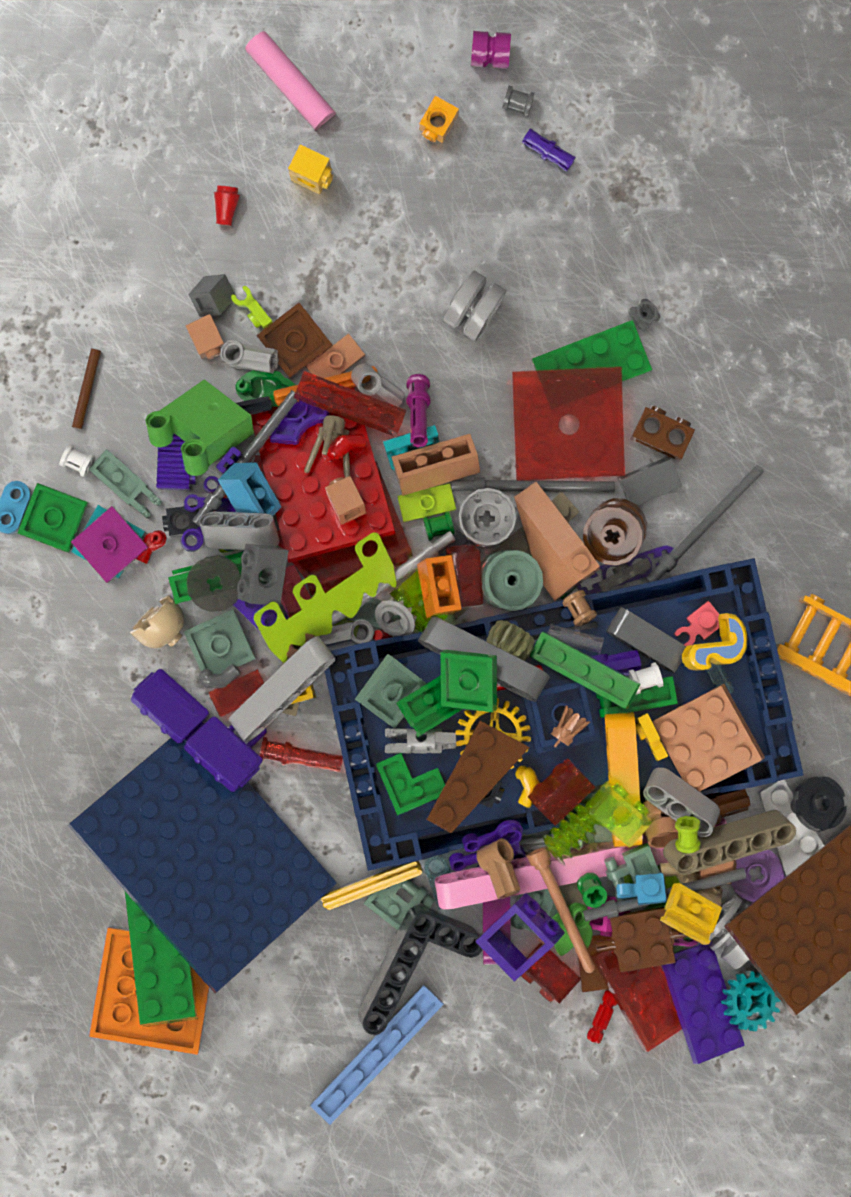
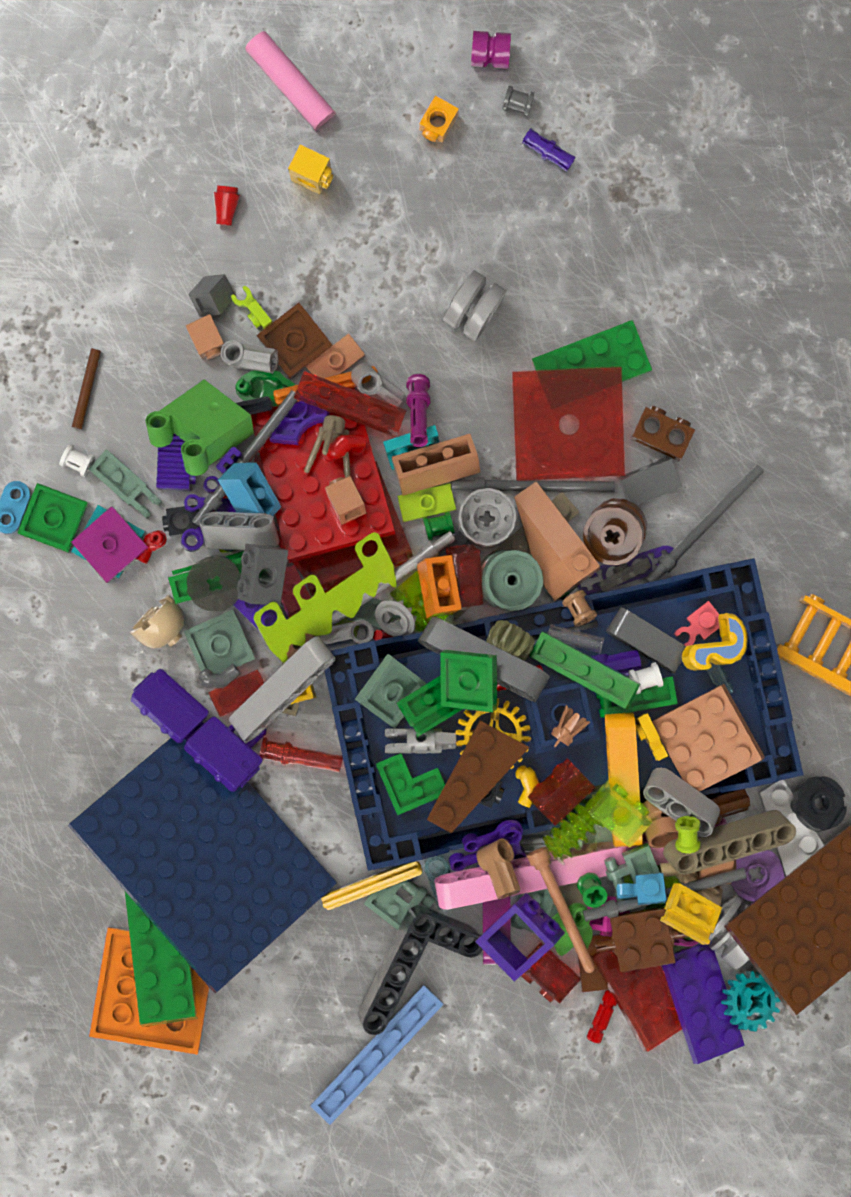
dark grey plate [629,299,660,330] -> none

